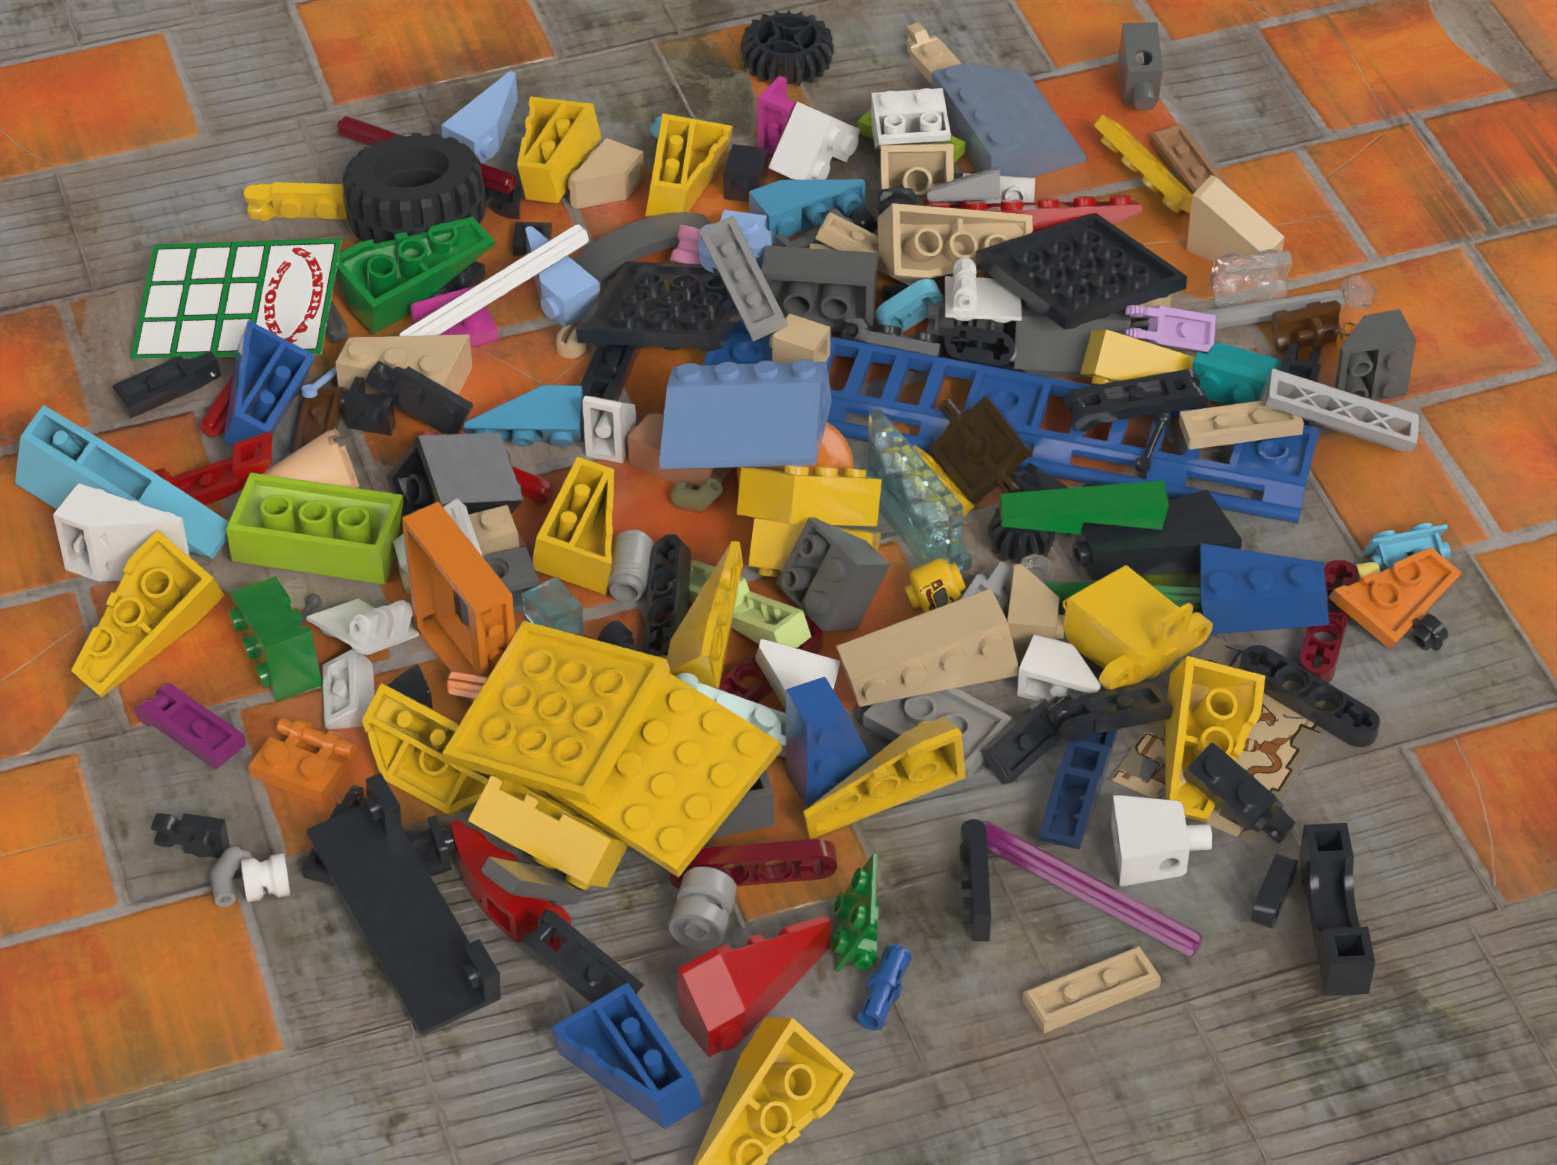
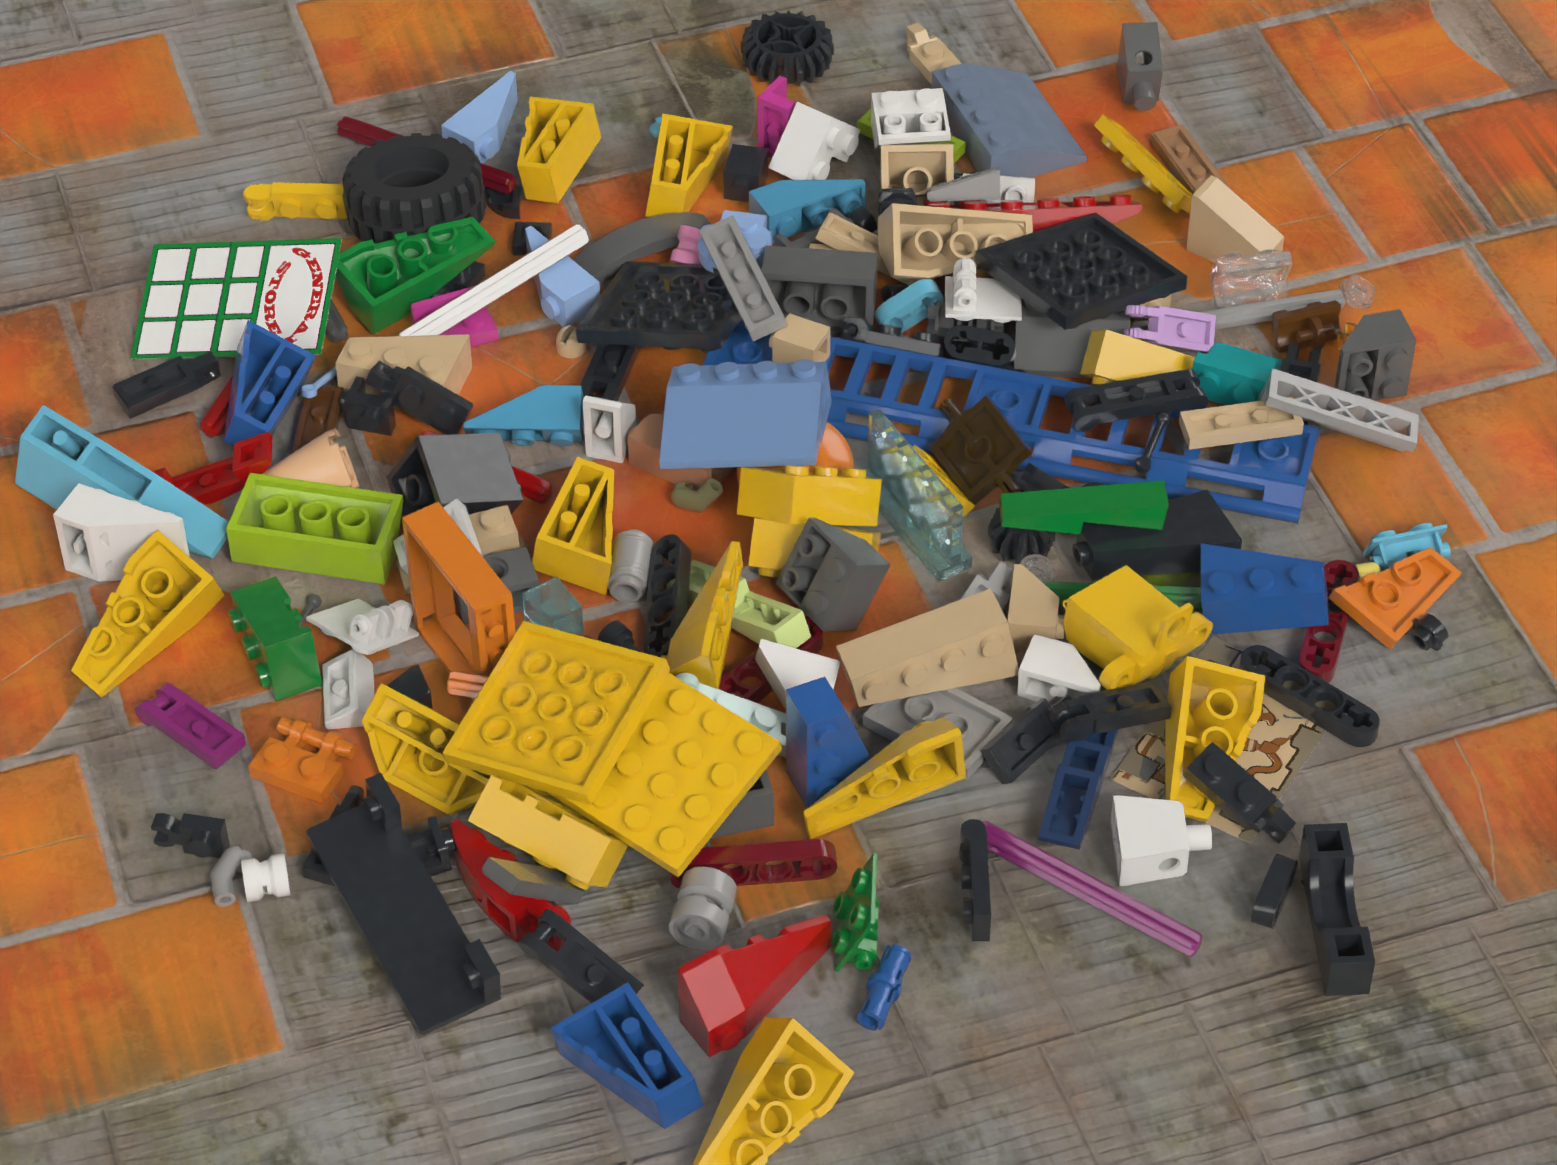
tan slope [567,138,644,209] -> none
yellow head [904,558,967,613] -> none
tan tile [1022,946,1161,1034] -> none

